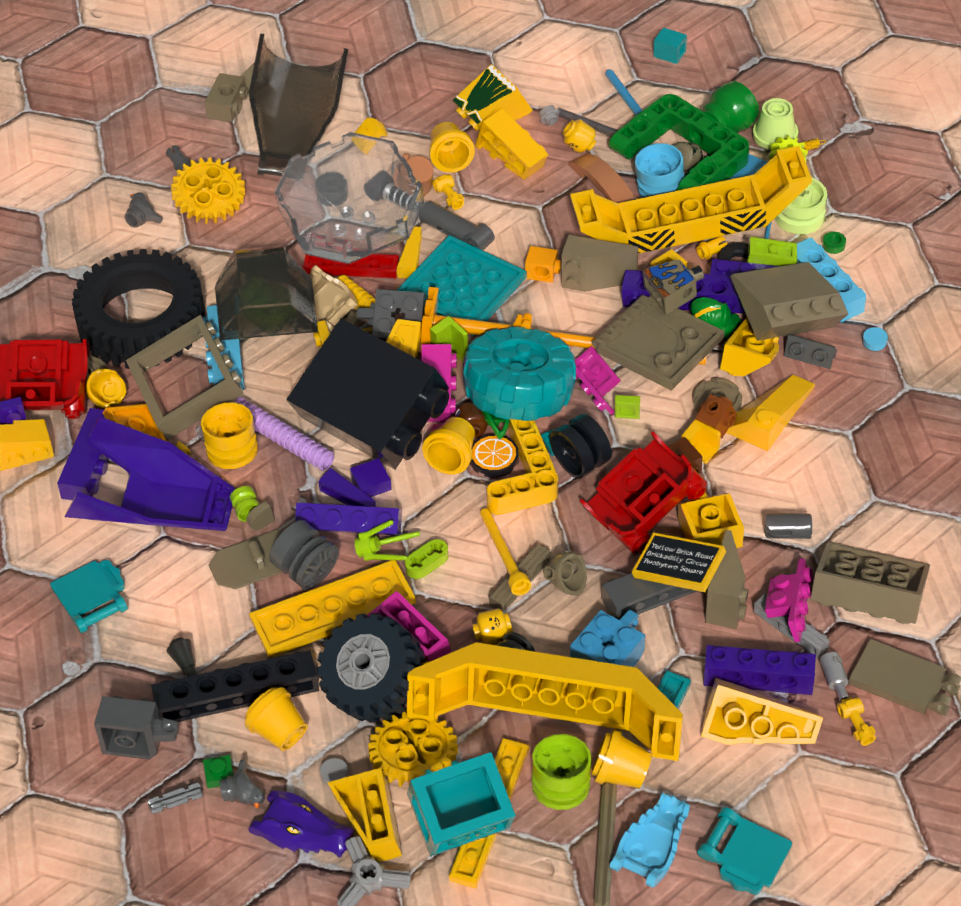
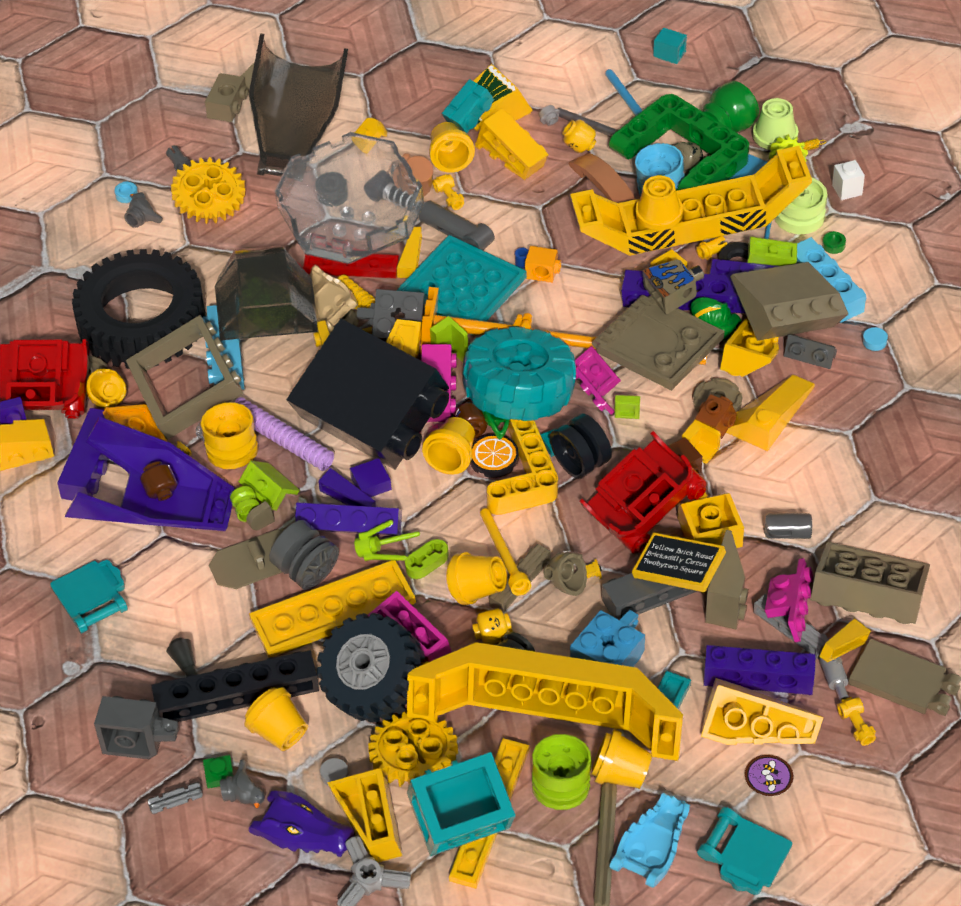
dark tan slope [562,235,638,292] -> none
none -> medium azure tile [114,182,138,203]
none -> reddish brown head [140,461,178,501]
none -> lime panel [238,461,300,510]
none -> teal brick [441,79,494,133]
none -> yellow piece [446,552,507,605]
none -> blue piece [515,248,529,268]
none -> yellow piece [586,559,602,579]
none -> yellow piece [636,175,683,230]
none -> sticker [745,755,794,796]
none -> yellow piece [819,618,871,663]
none -> white brick [832,160,865,200]

